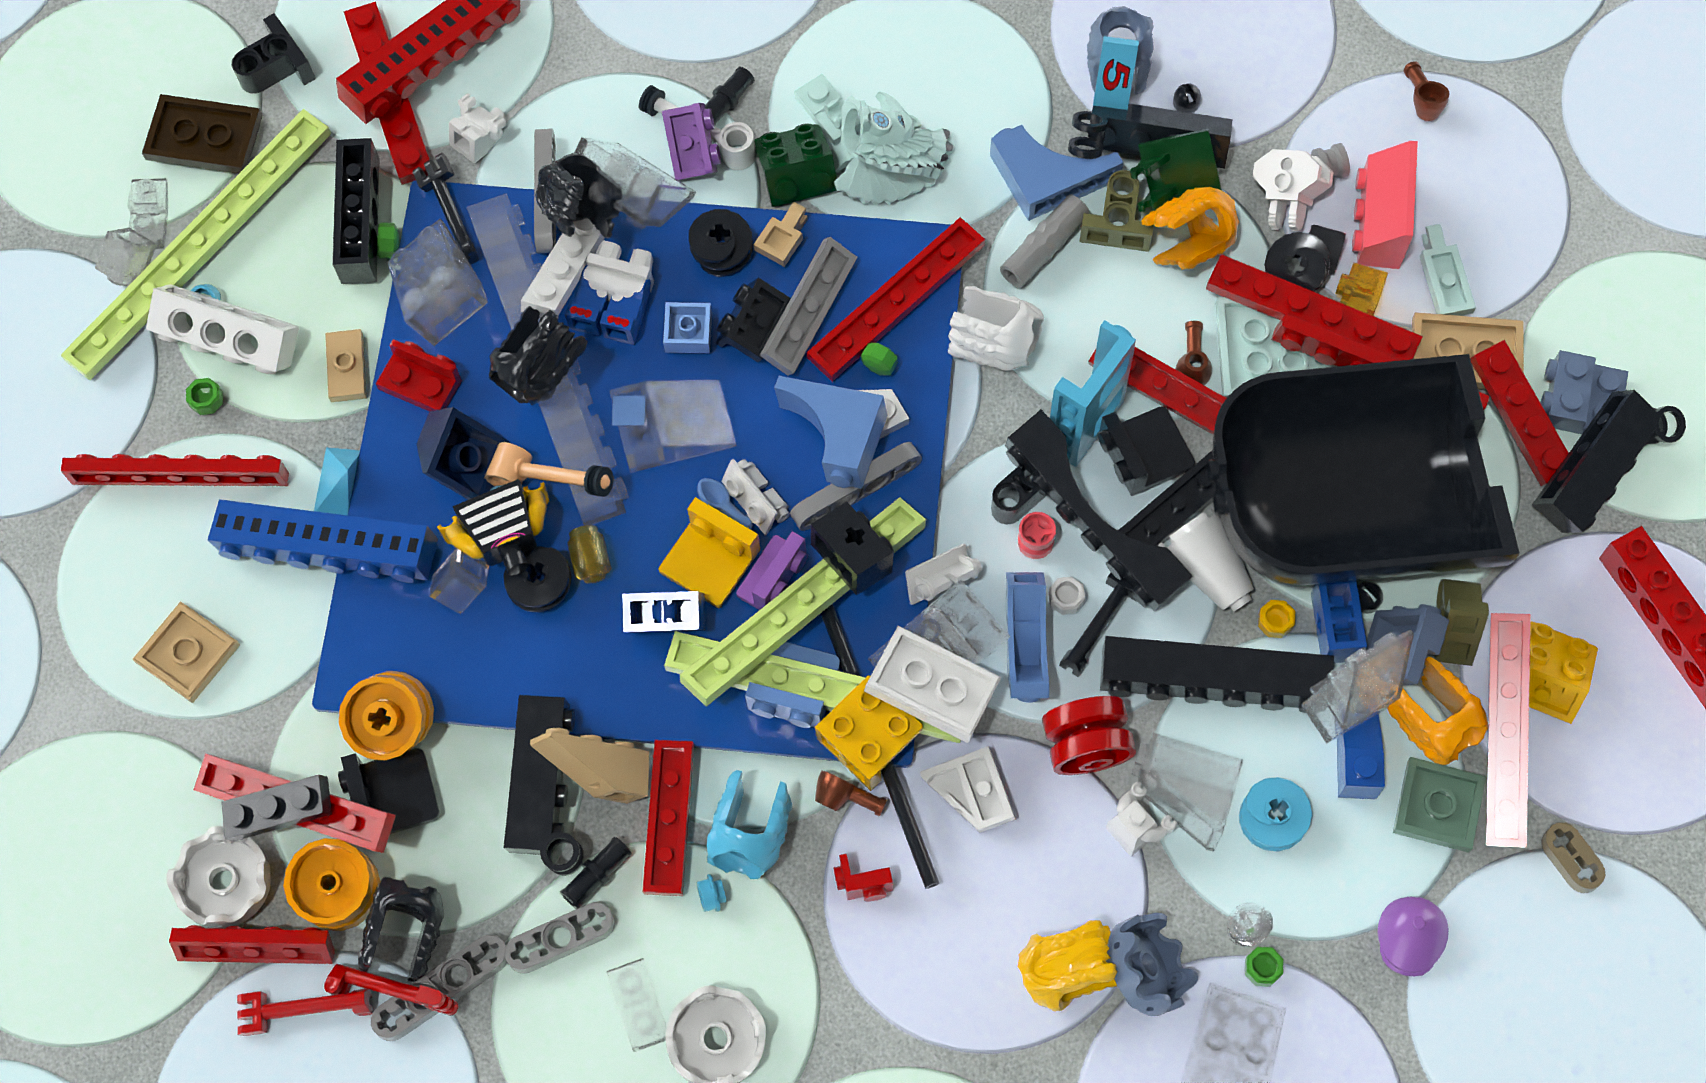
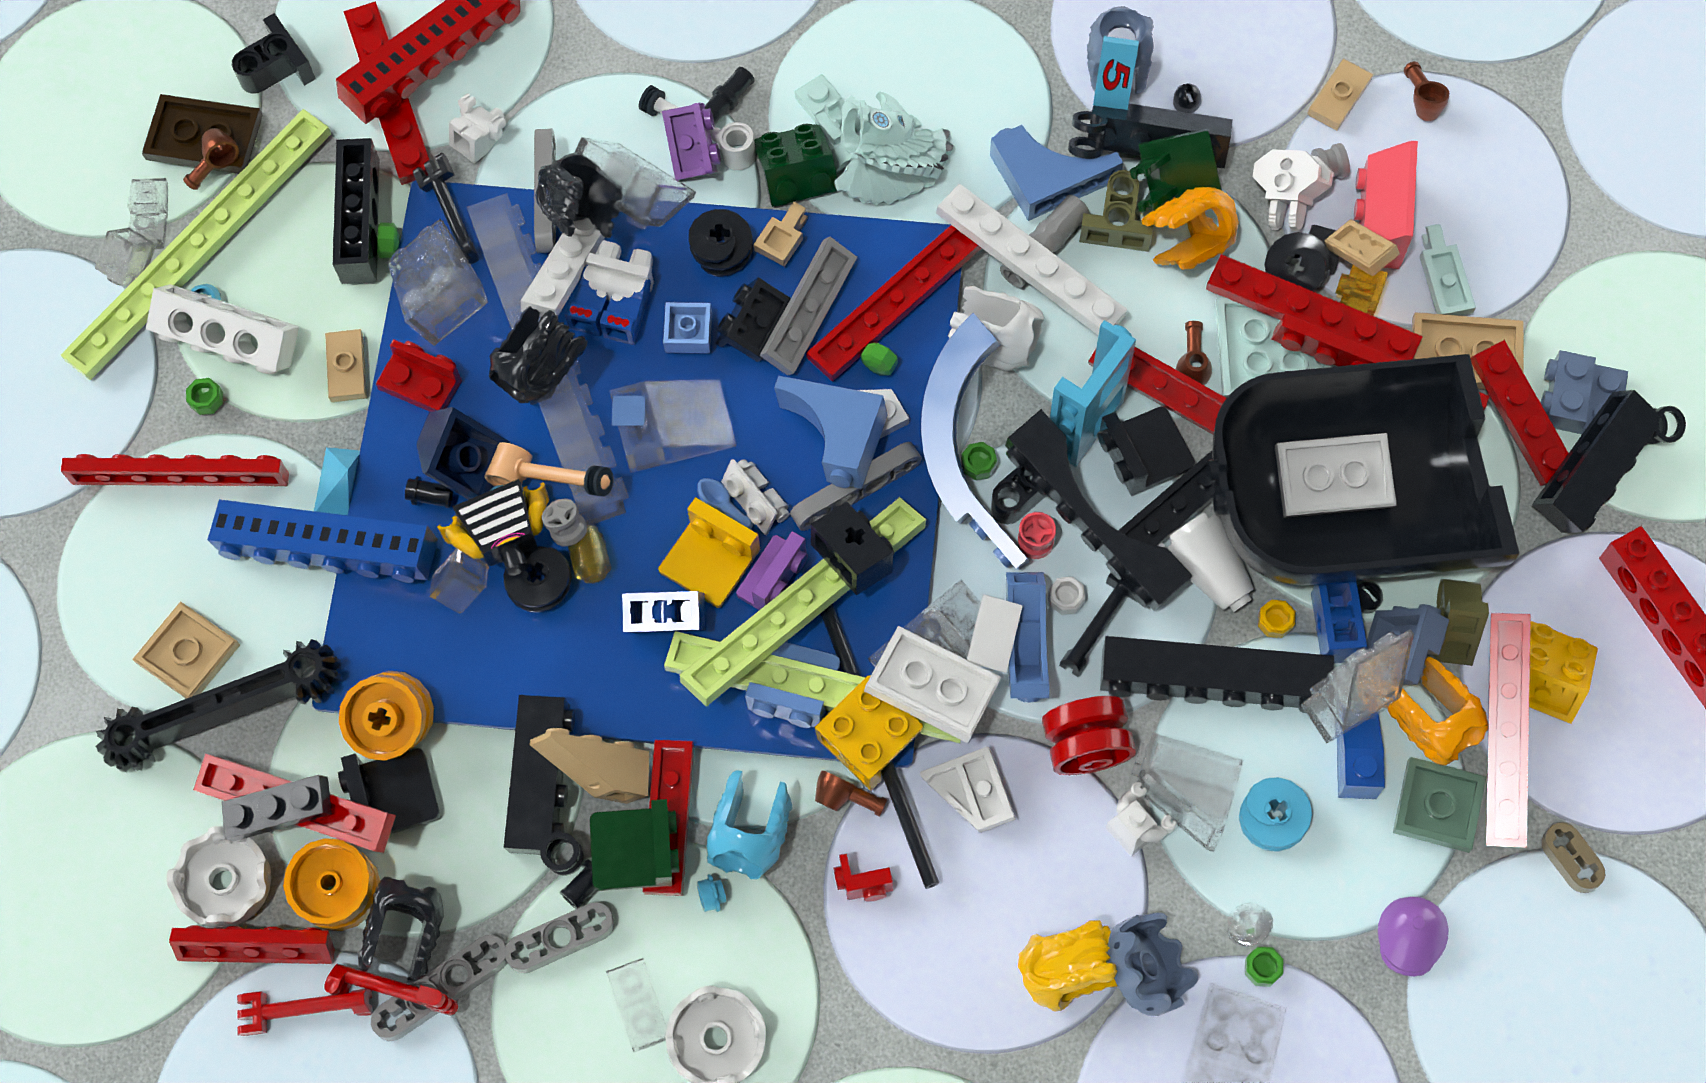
white hinge [905,543,982,605] -> none
none -> black arm [95,639,342,773]
none -> copper bar [183,128,239,190]
none -> black pin [405,476,453,508]
none -> light grey wheel [542,499,587,546]
none -> dark green bracket [590,799,679,891]
none -> arch [921,313,1030,570]
none -> white plate [936,183,1128,335]
none -> bright green tile [961,442,997,480]
none -> white sticker [967,594,1022,673]
none -> white tile [1275,433,1397,518]
none -> tan plate [1307,58,1373,131]
none -> tan plate [1324,219,1400,276]

